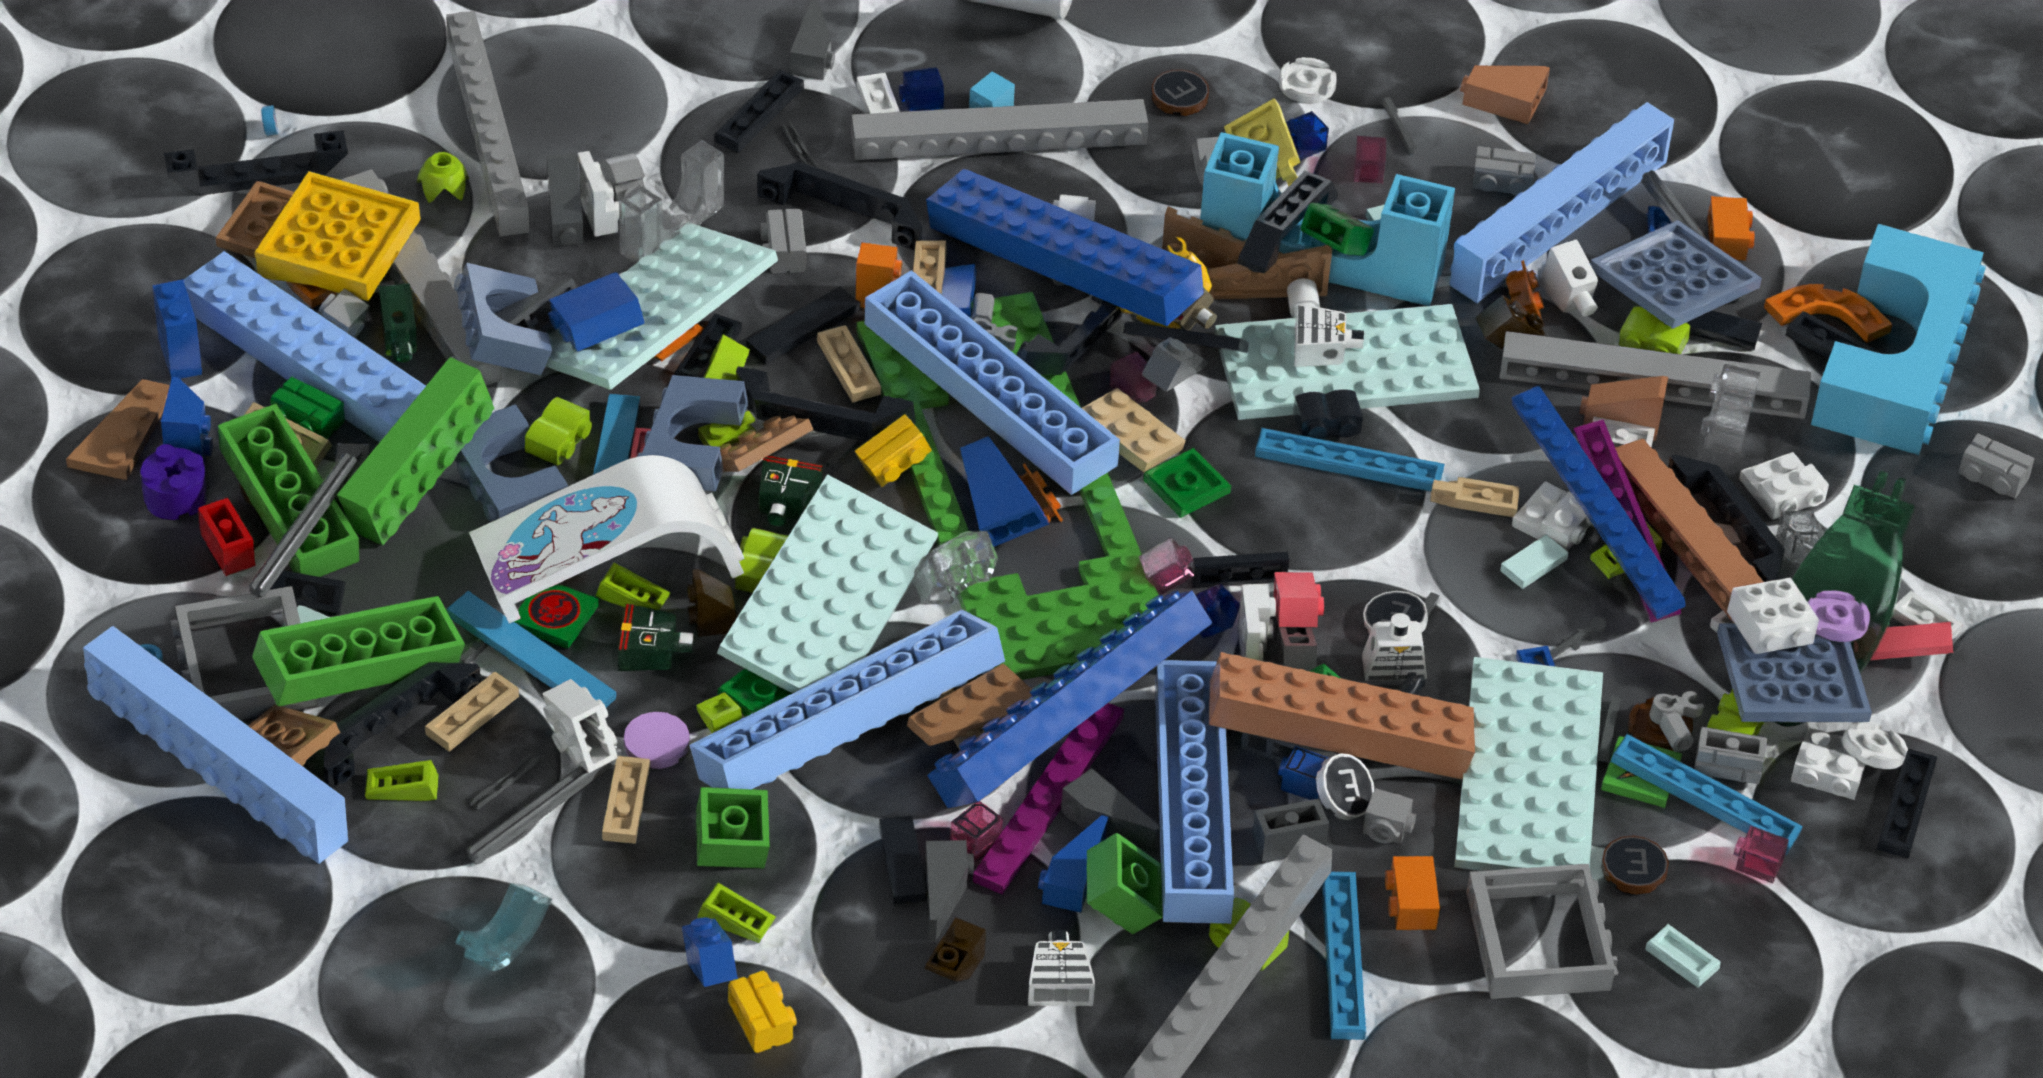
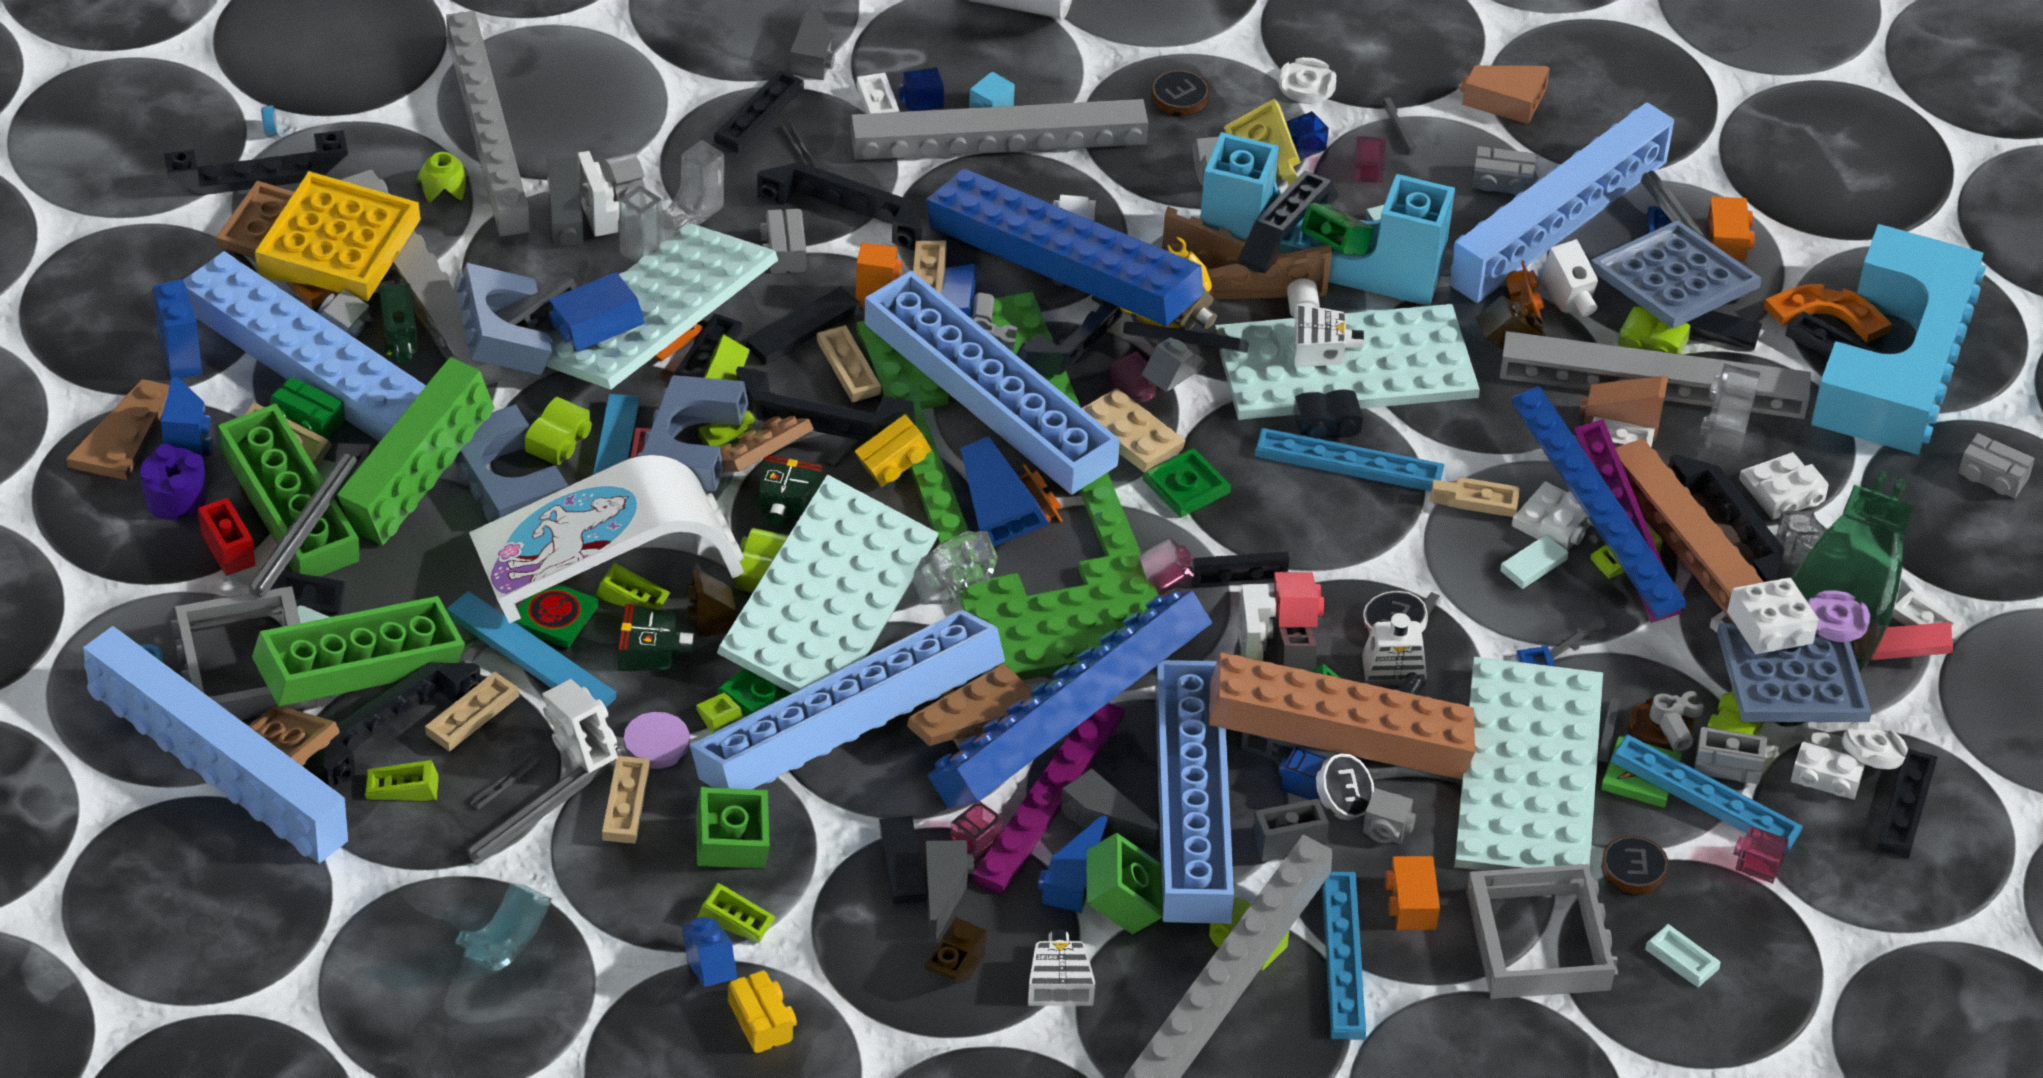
clear blue brick [1195,584,1240,638] -> none

